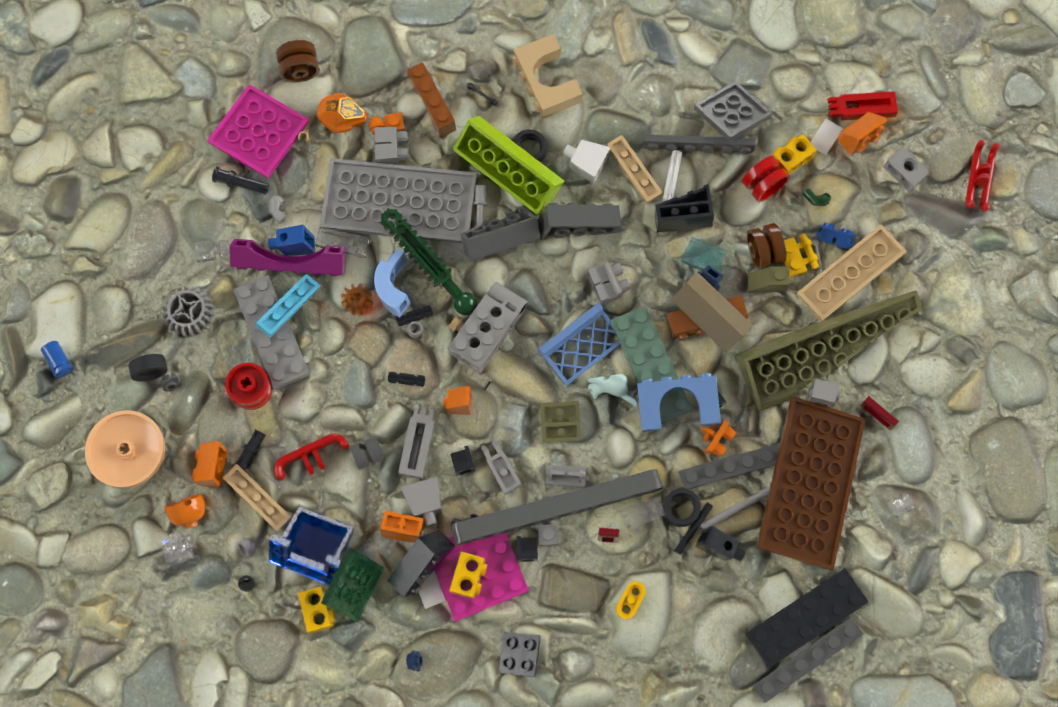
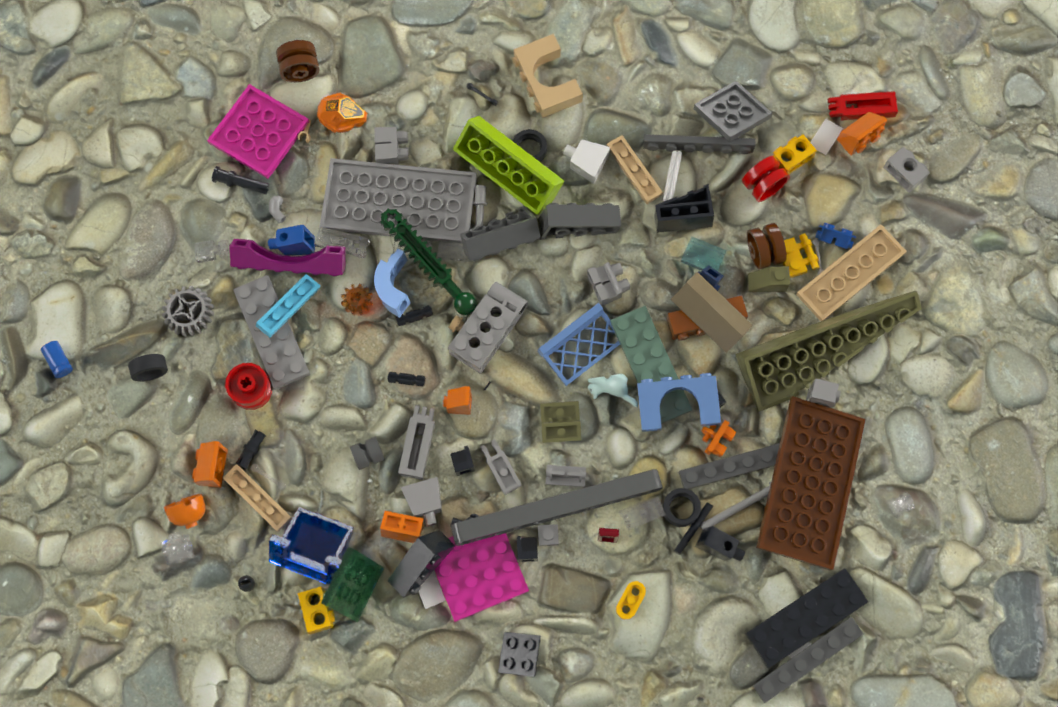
light nougat dish [85,410,165,489] -> none
dark grey plate [160,374,182,391] -> none
light grey hinge [238,539,255,557] -> none
red piece [274,433,349,480] -> none
orange plate [369,112,405,135] -> none
dark orange arch [406,62,456,138] -> none
dark blue plate [406,650,423,672] -> none
light grey hinge [407,321,423,338] -> none
yellow brick [450,552,488,600] -> none
dark green arm [802,188,831,206] -> none
dark red tile [860,396,899,430] -> none
red piece [965,140,1000,212] -> none

